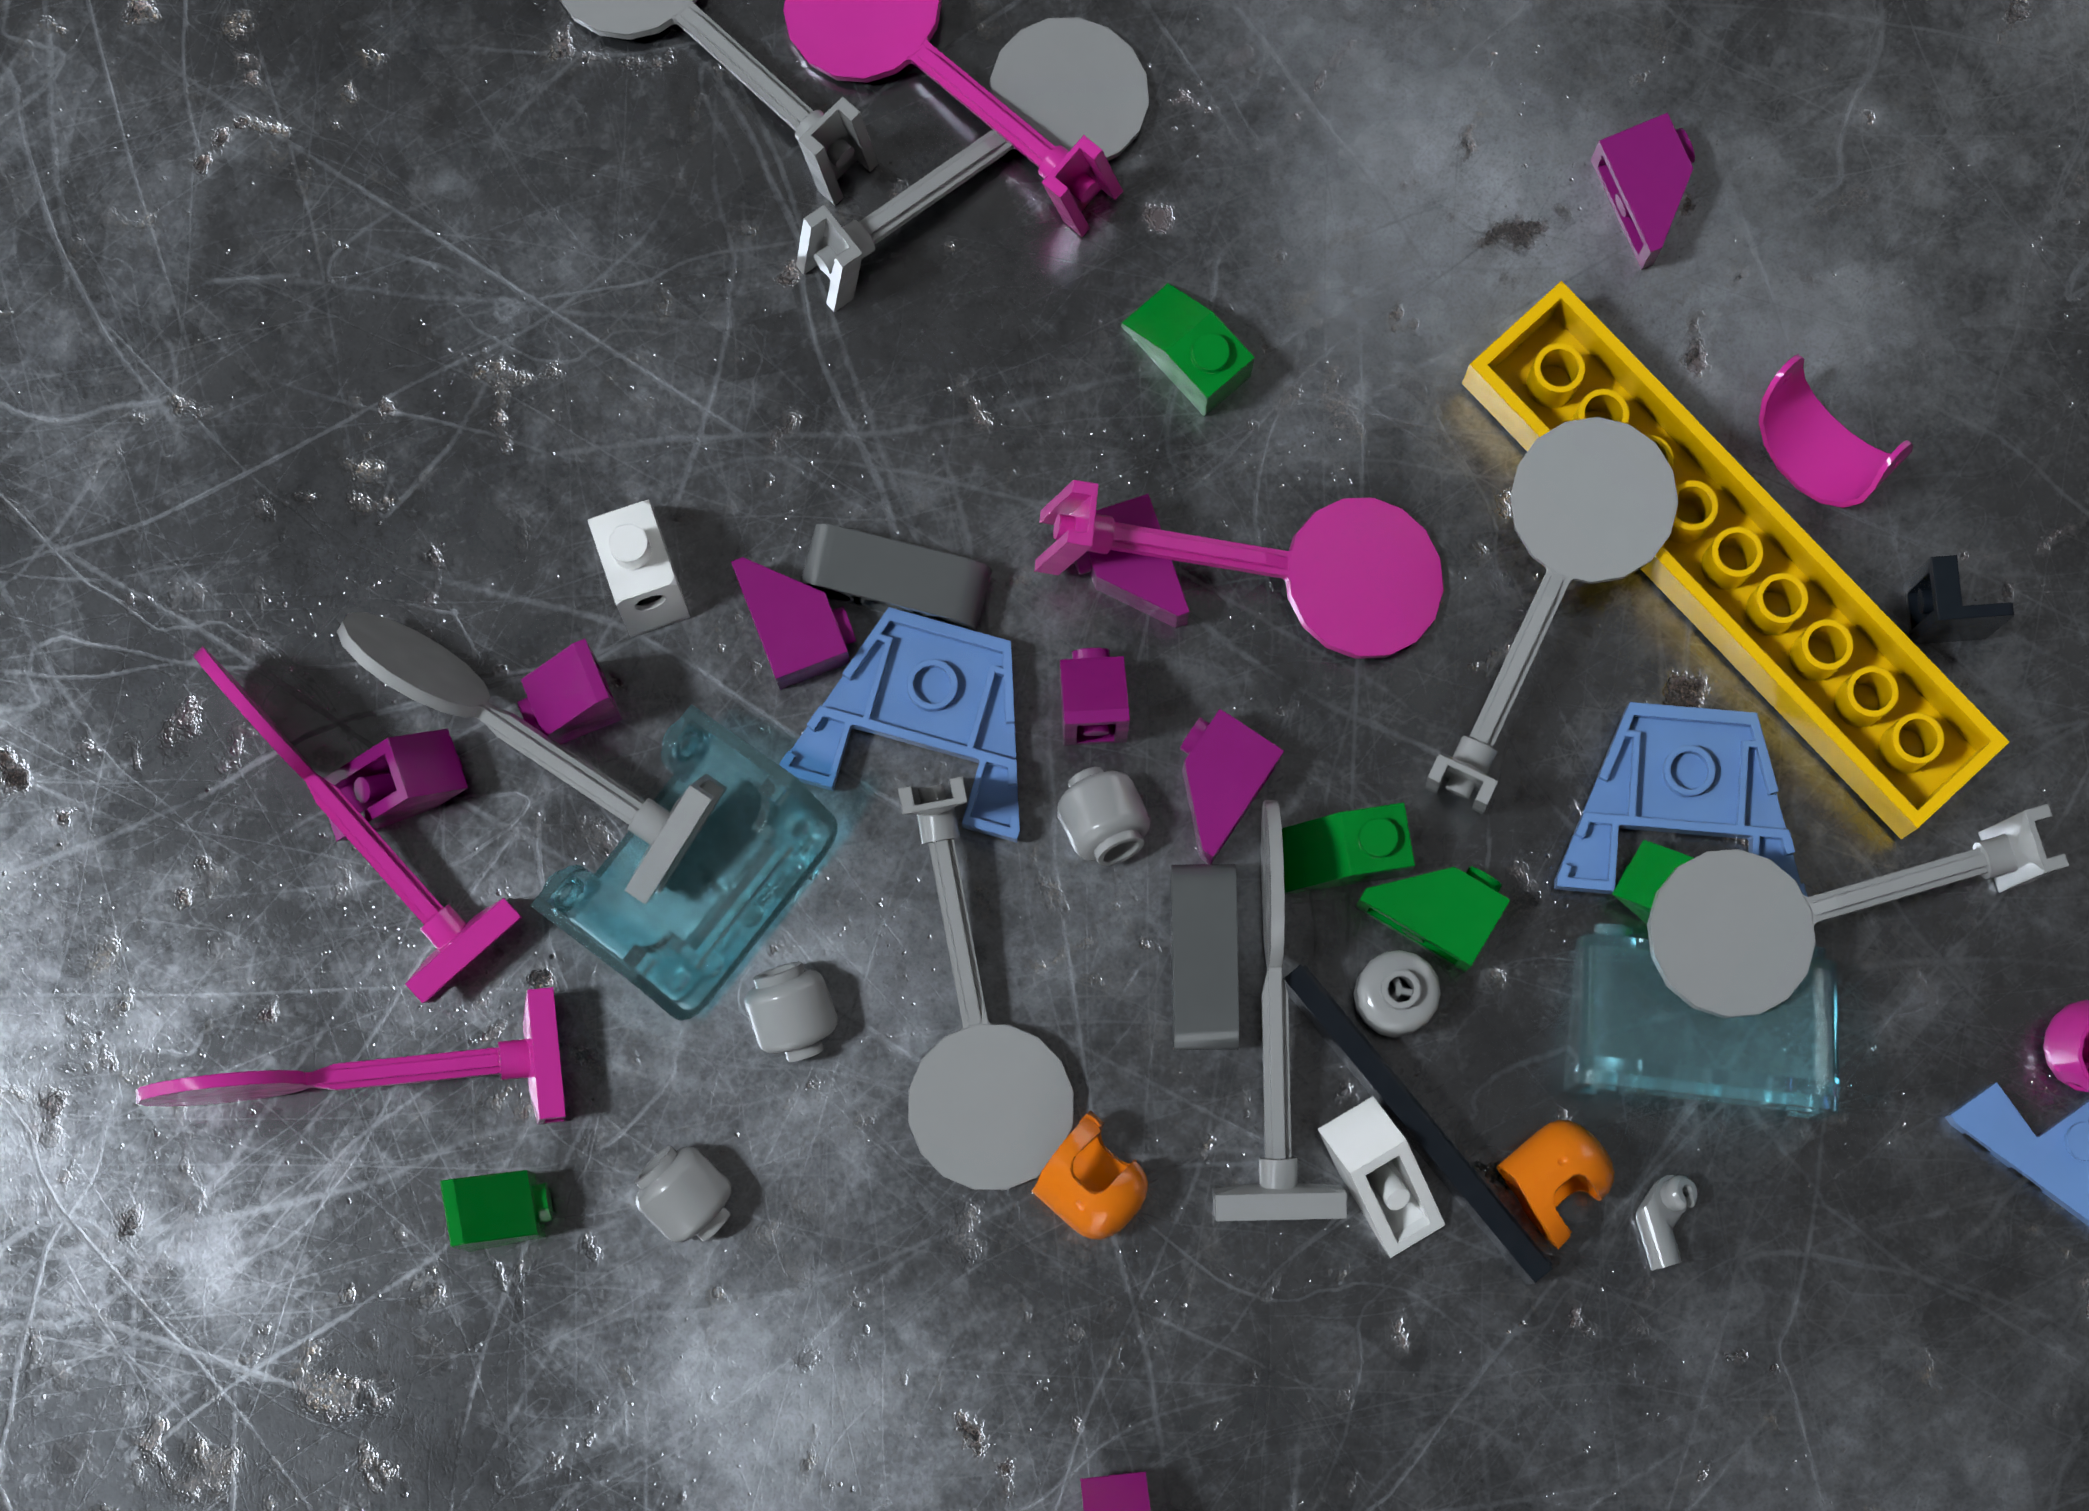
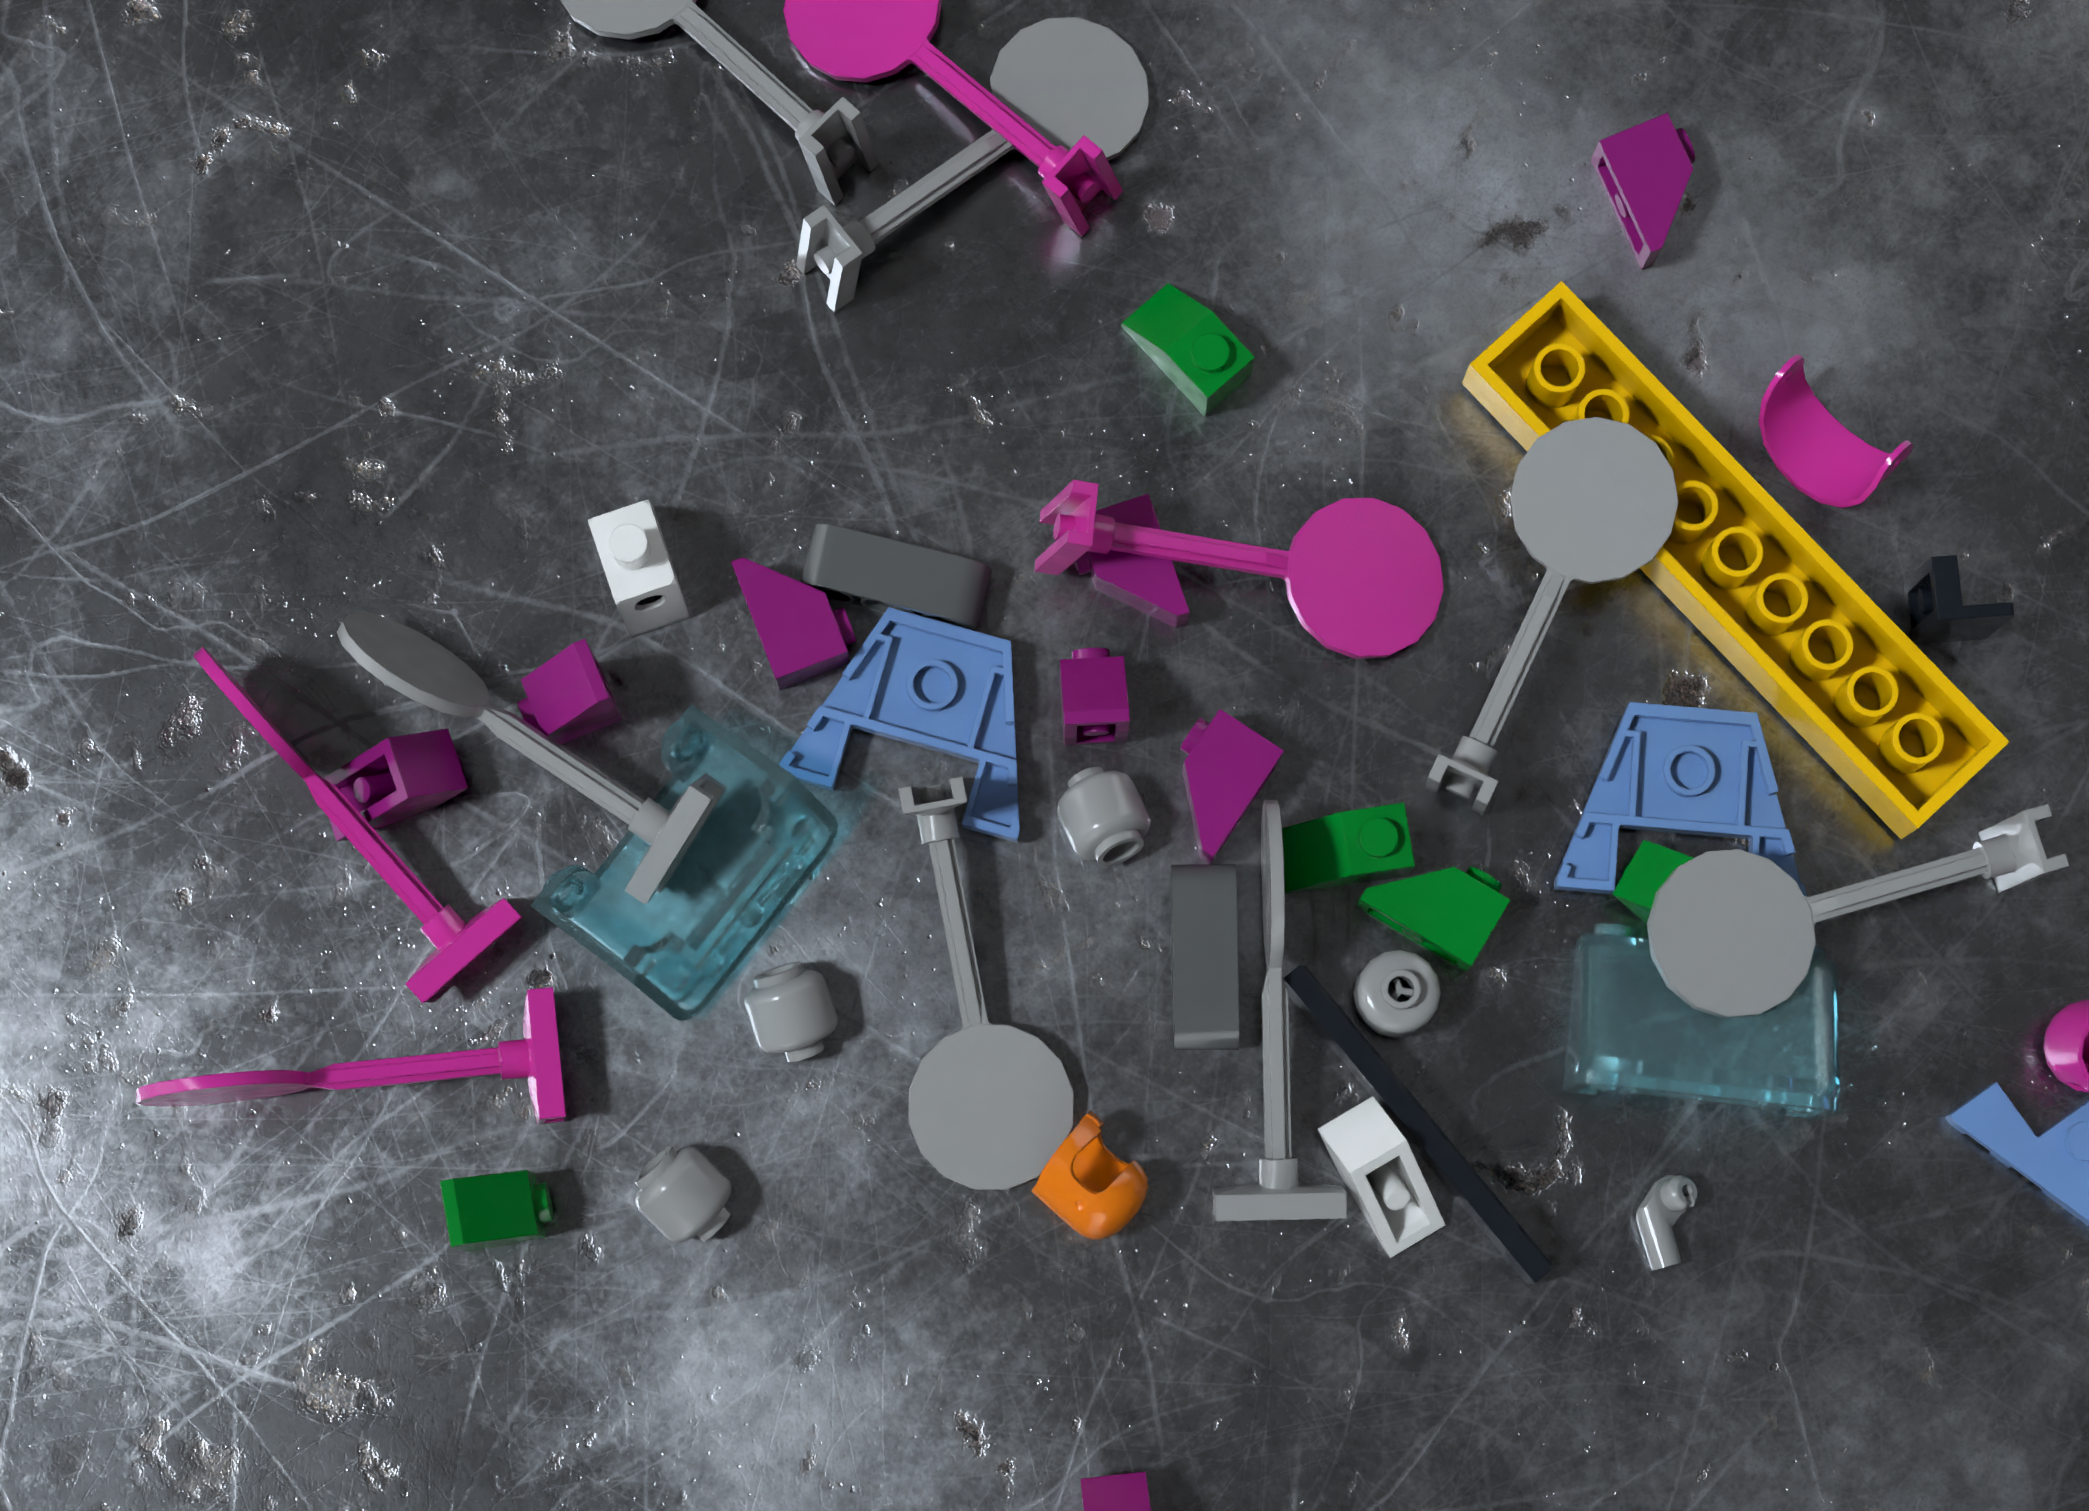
orange helmet [1496,1120,1615,1249] -> none

